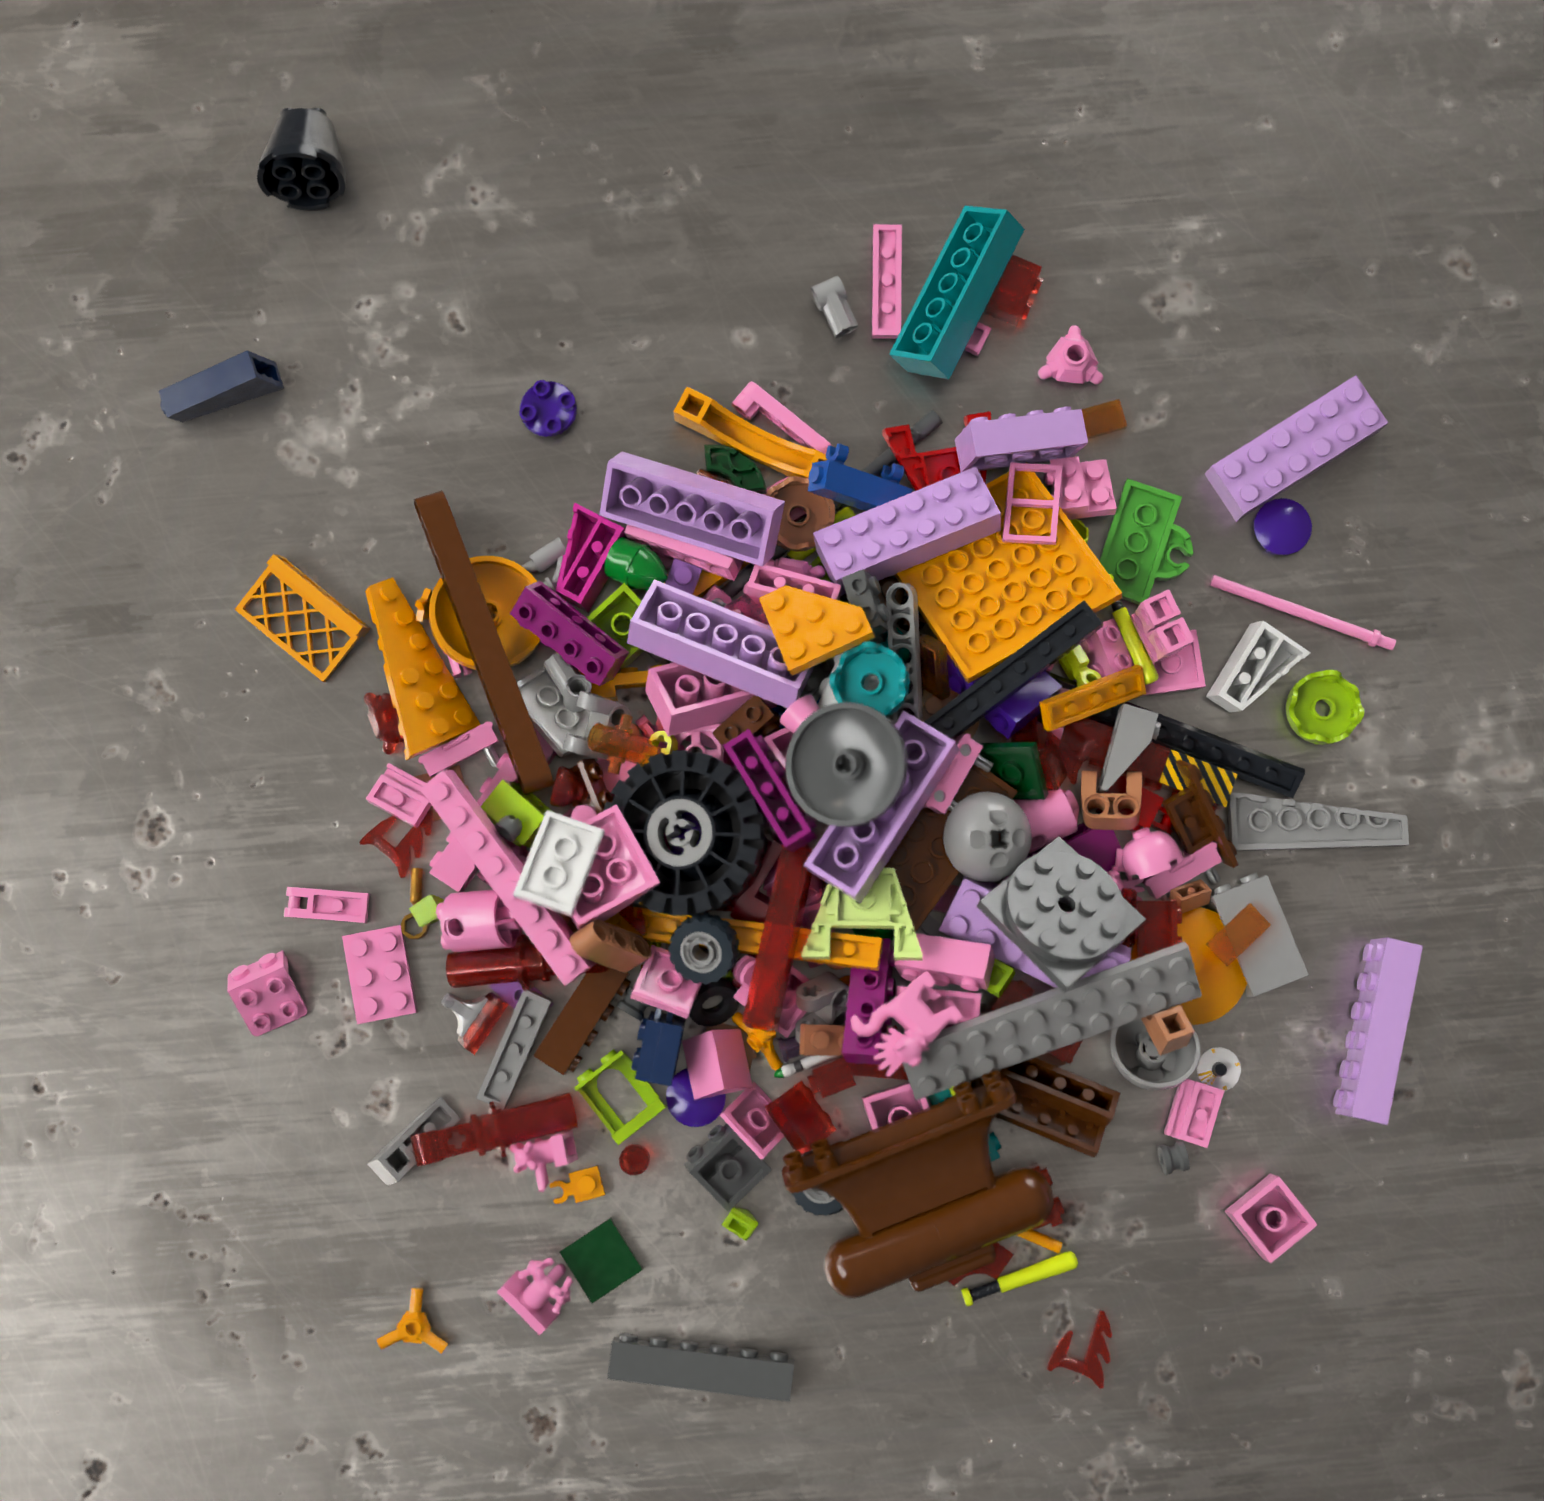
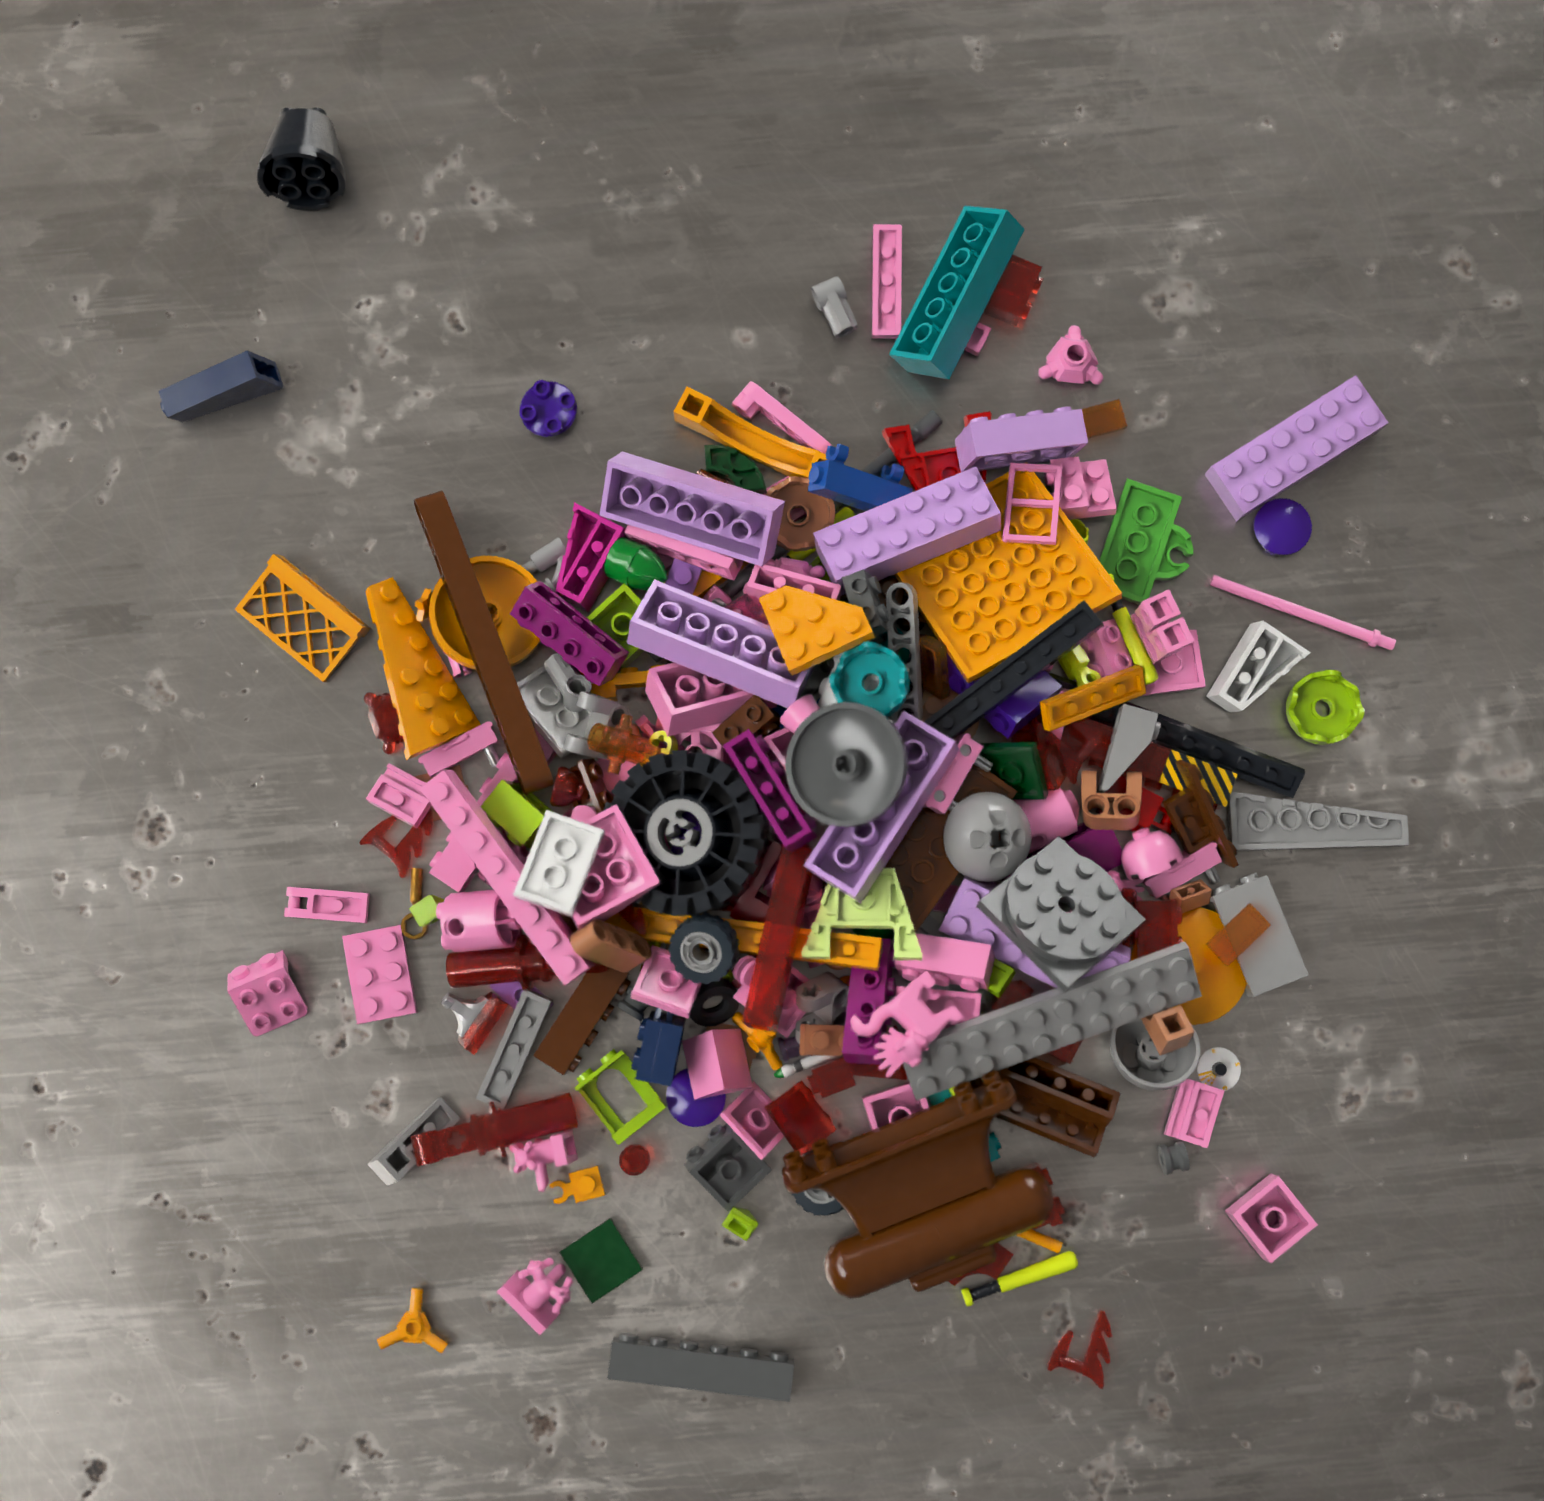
dark grey hinge [495,815,522,842] -> none
bright pink piece [1112,848,1125,872] -> none
lavender brick [1333,937,1423,1125] -> none

